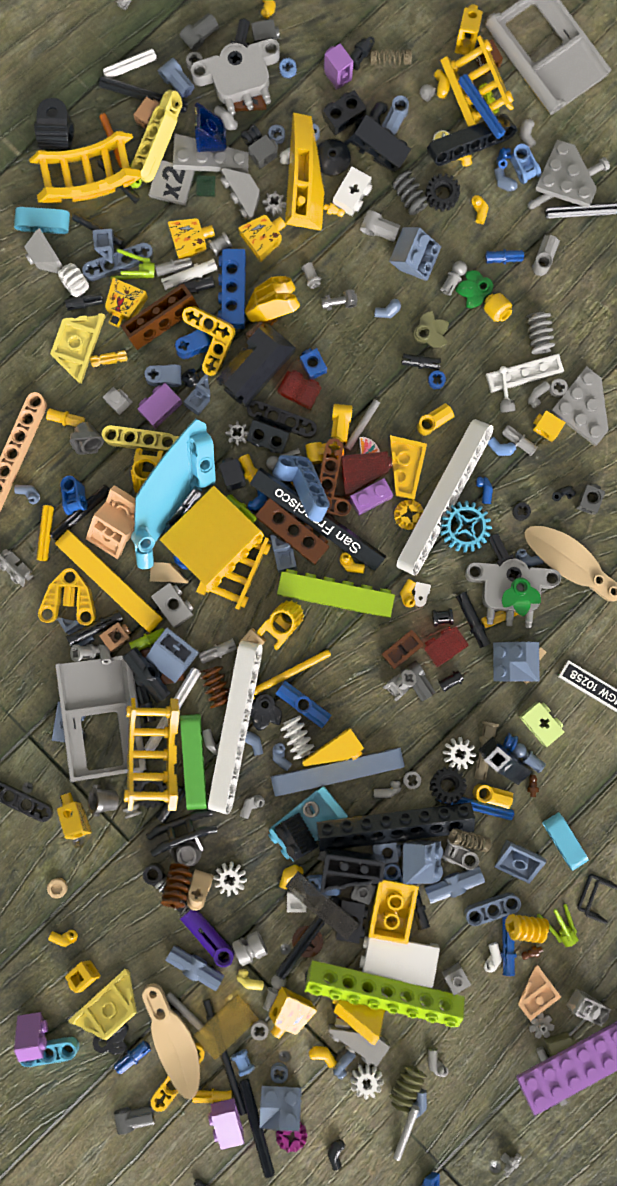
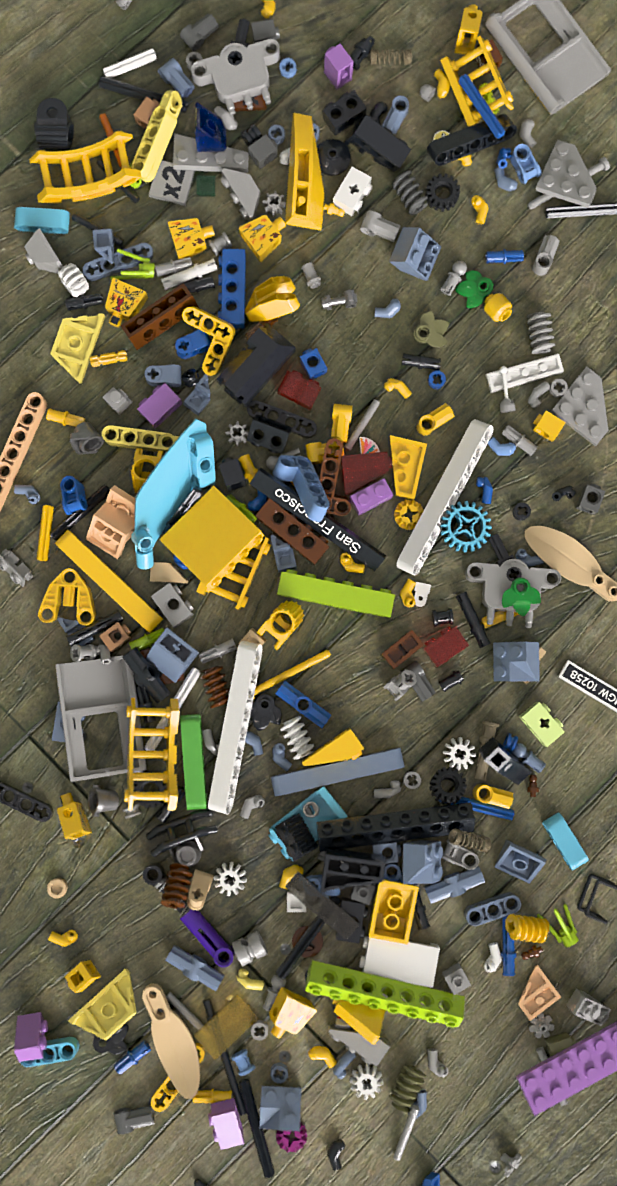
none -> yellow arm [384,378,412,399]

